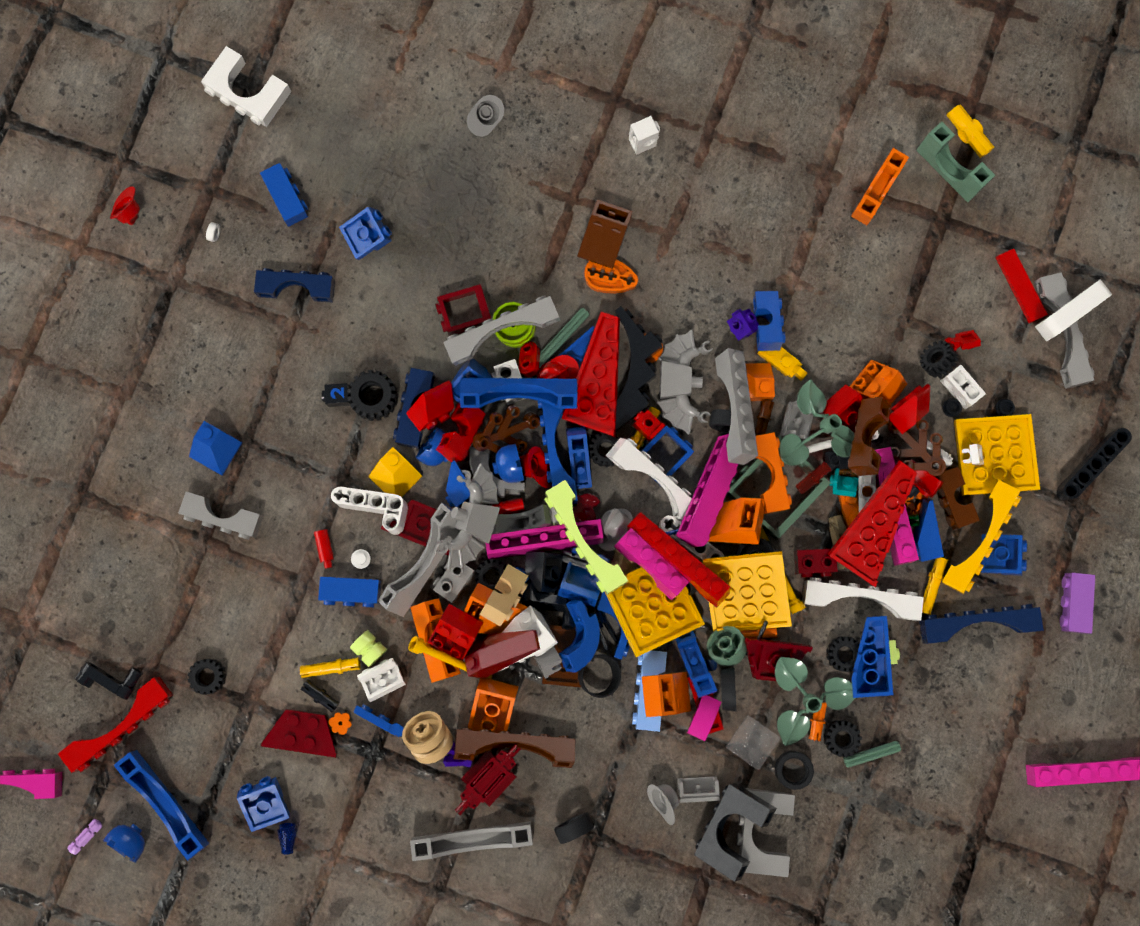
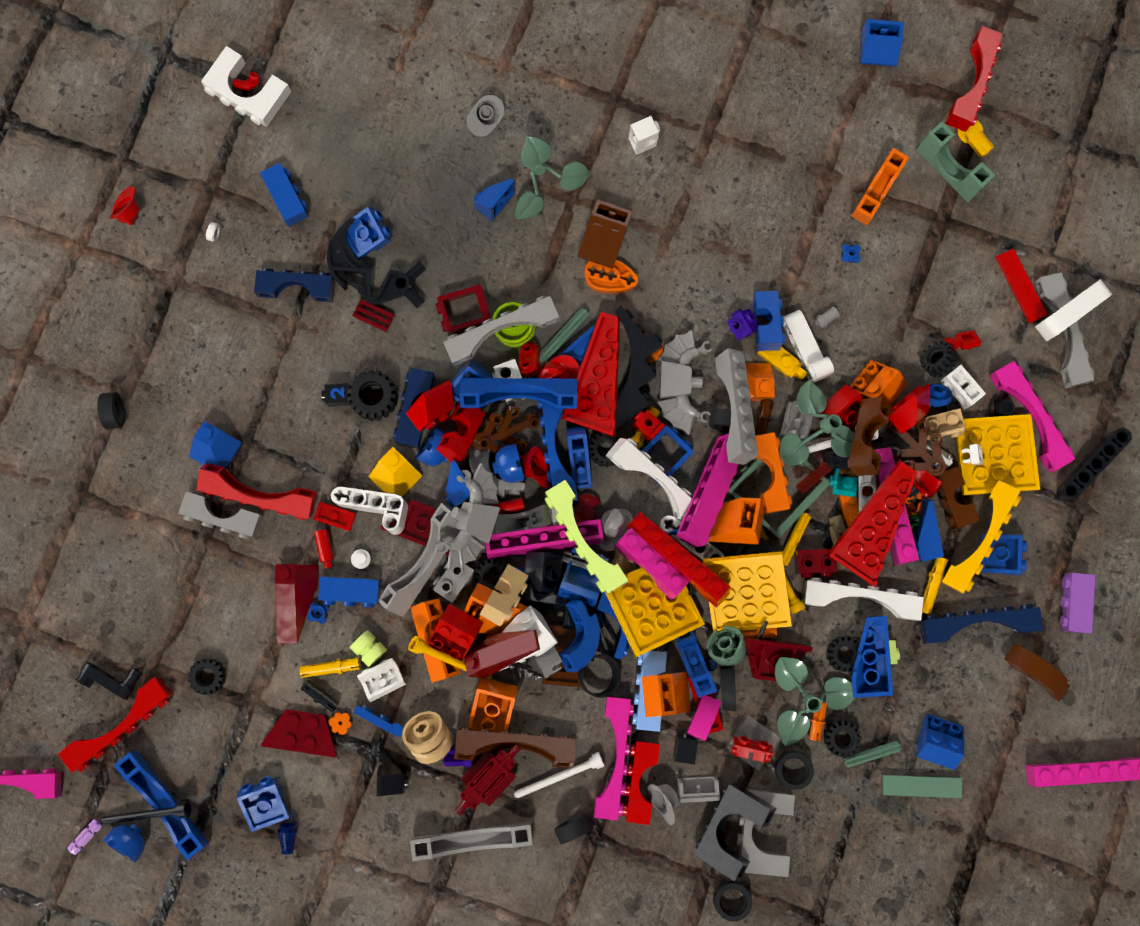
none -> black tyre [97,392,125,430]
none -> black piece [100,801,192,825]
none -> arch [196,463,318,520]
none -> red arm [232,72,260,91]
none -> dark red wedge [275,564,319,643]
none -> blue plate [307,603,329,624]
none -> red plate [313,501,357,532]
none -> black piece [327,217,426,309]
none -> dark red tile [352,299,395,333]
none -> black slope [377,751,409,796]
none -> blue slope [474,178,515,222]
none -> sand green plant [514,136,589,219]
none -> white piece [514,752,605,798]
none -> dark pink arch [594,696,634,821]
none -> red arch [622,740,660,825]
none -> black brick [673,733,698,765]
none -> black tyre [713,880,752,922]
none -> red hinge [731,736,774,763]
none -> yellow axle [782,512,811,566]
none -> white beam [783,310,834,383]
none -> light grey pin [814,307,840,329]
none -> blue plate [842,244,861,263]
none -> blue slope [860,19,904,67]
none -> sand green tile [882,774,962,798]
none -> blue slope [917,714,965,770]
none -> tan bracket [922,408,967,442]
none -> blue plate [930,384,952,407]
none -> arch [945,26,1002,132]
none -> dark pink arch [989,361,1075,473]
none -> reddish brown arch [1004,644,1070,702]

